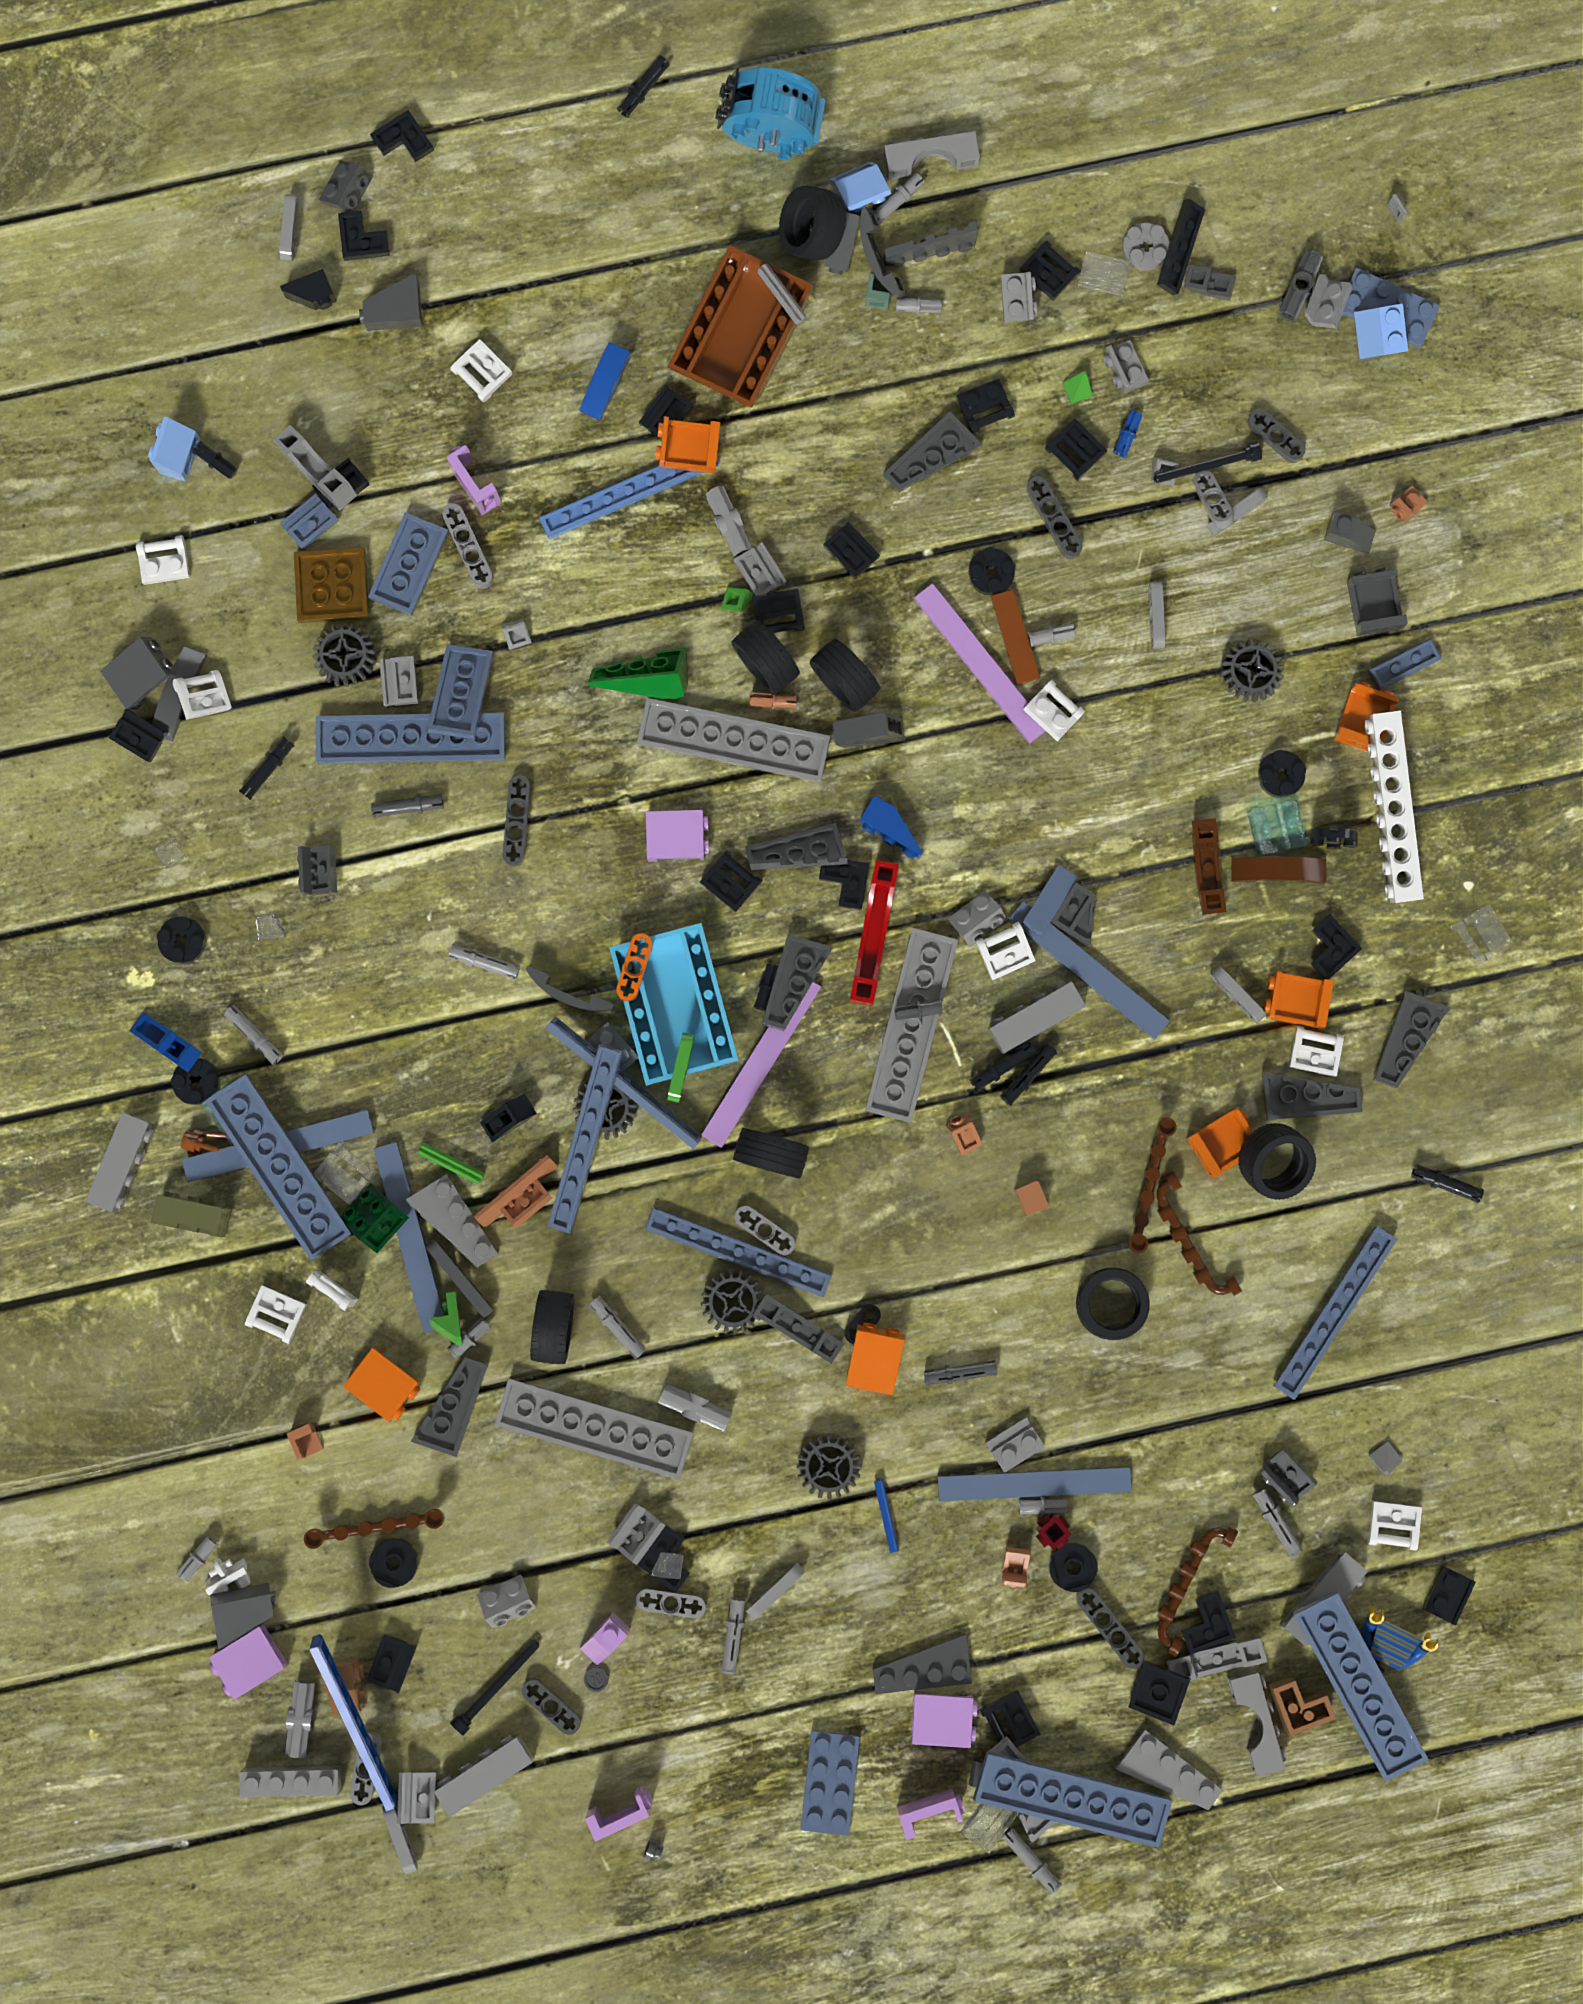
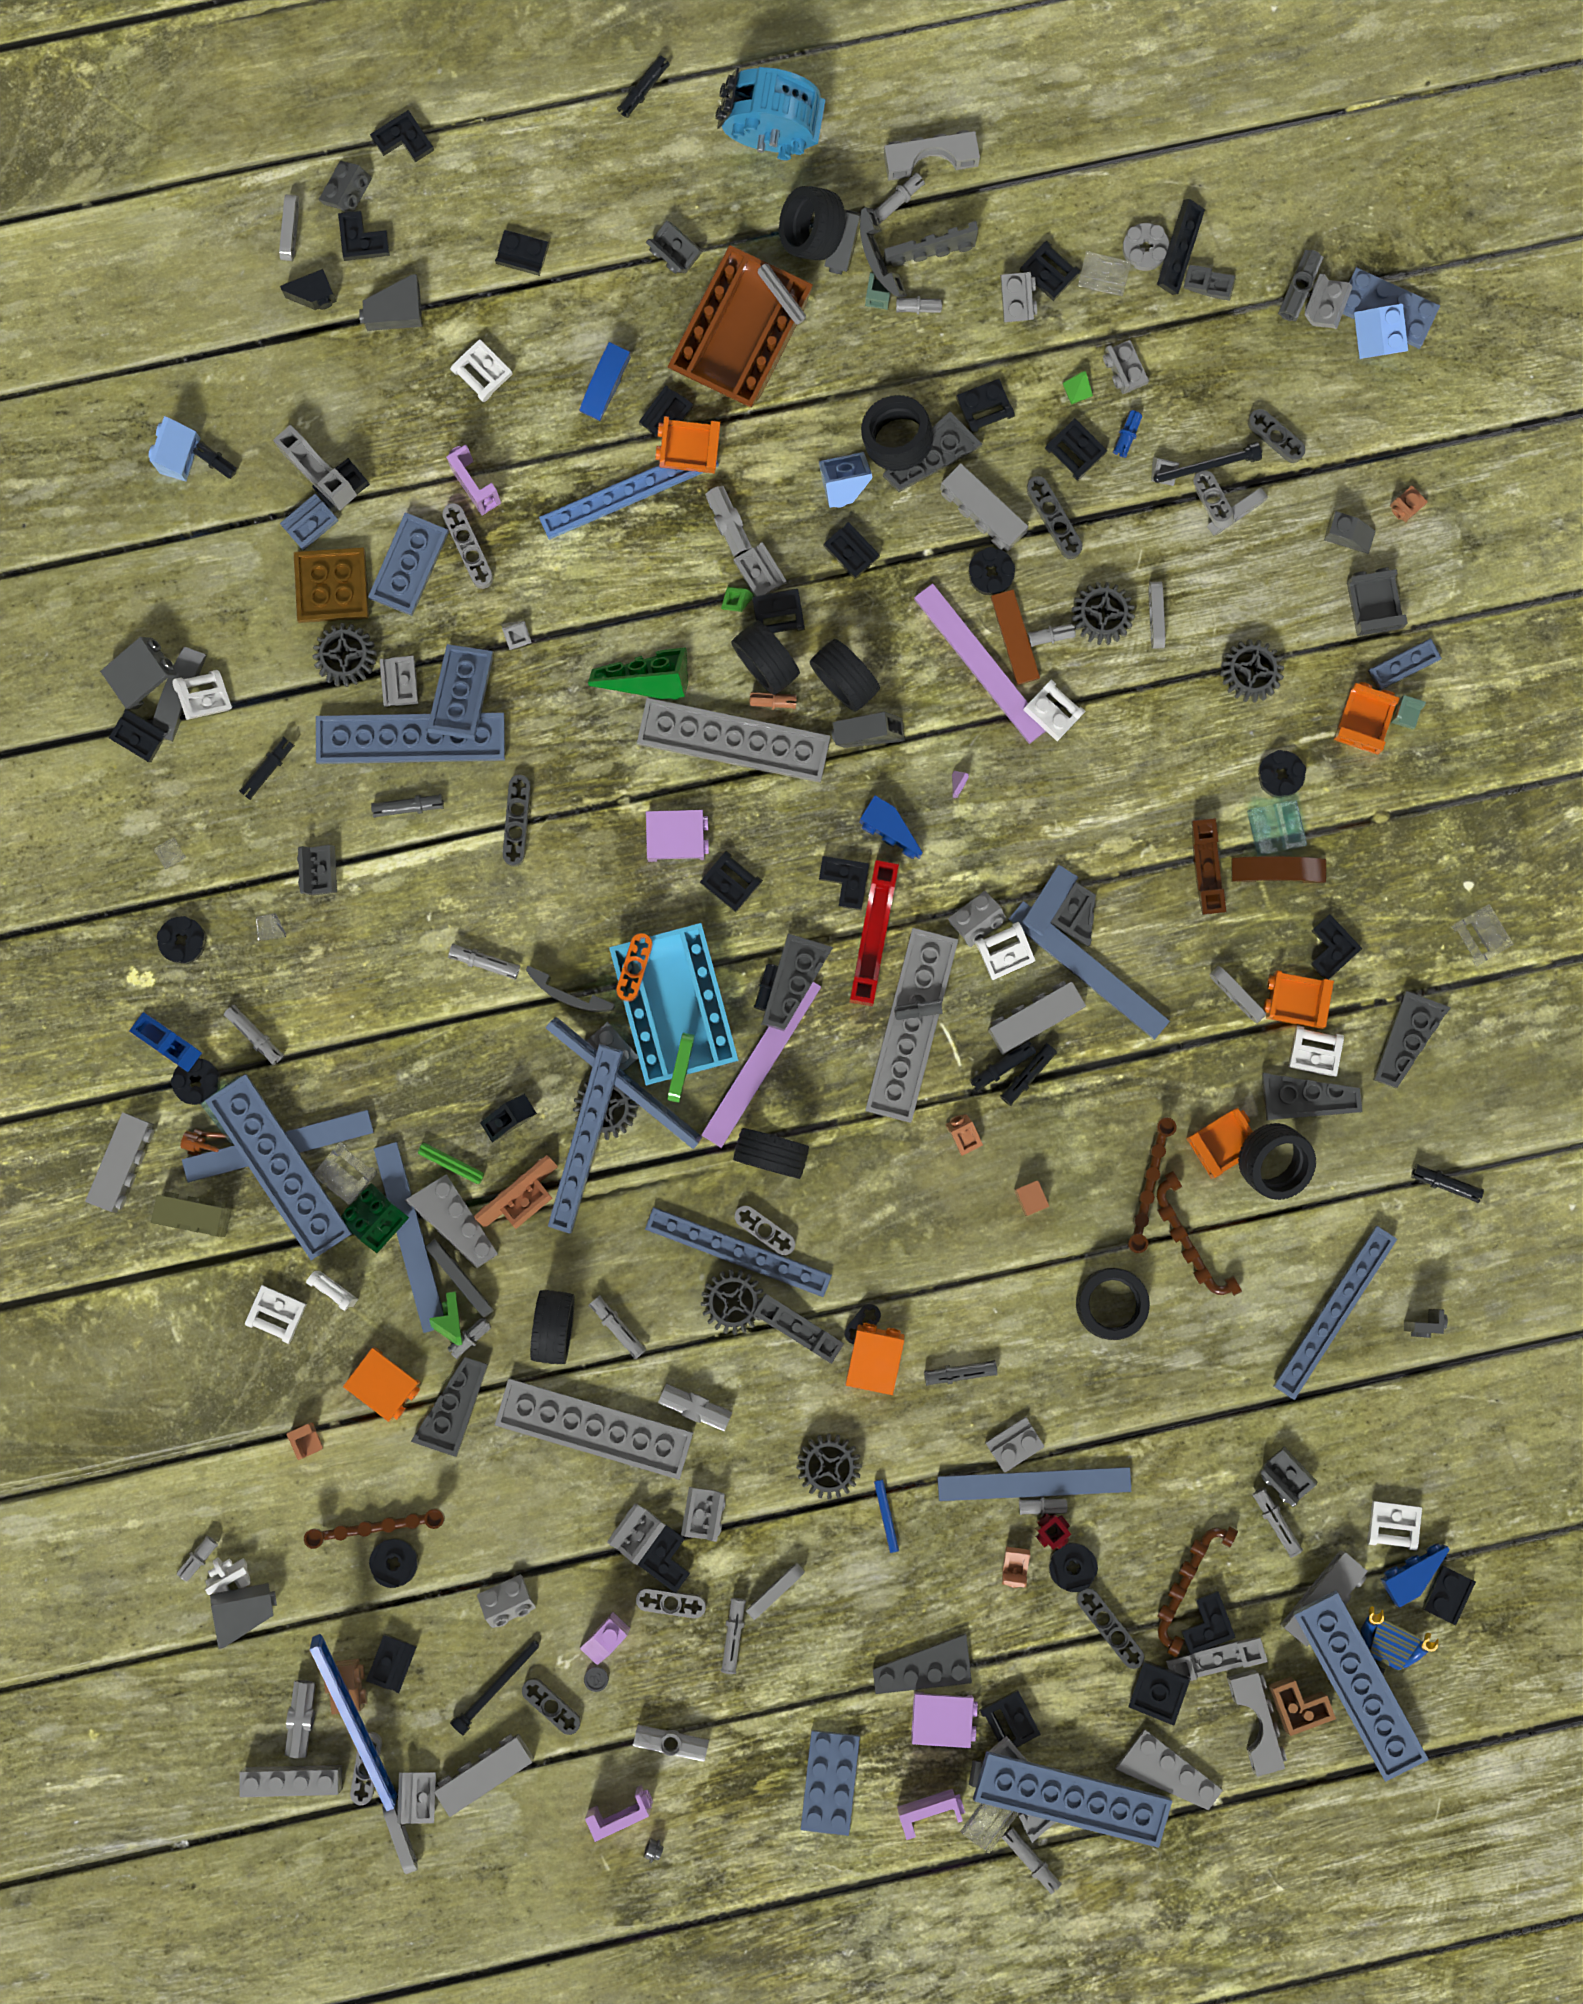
white plate [136,535,190,585] -> none
lavender panel [209,1624,288,1700] -> none
clear slope [652,1552,684,1579] -> none
dark grey wing [745,823,848,870] -> none
light blue slope [829,162,891,213] -> none
black plate [1309,827,1358,850] -> none
white brick [1365,711,1424,903] -> none
light grey slope [1369,1441,1403,1476] -> none
light grey slope [1387,194,1407,223] -> none
none -> black plate [495,230,549,276]
none -> light grey piece [633,1724,709,1762]
none -> dark grey bracket [646,221,703,274]
none -> light grey bracket [681,1487,726,1542]
none -> light blue slope [819,452,872,508]
none -> black tyre [861,395,933,471]
none -> light grey brick [940,463,1029,552]
none -> lavender slope [952,771,969,799]
none -> dark grey gear [1071,582,1135,645]
none -> blue slope [1380,1543,1450,1608]
none -> sand green panel [1391,695,1426,729]
none -> dark grey bracket [1404,1309,1448,1338]

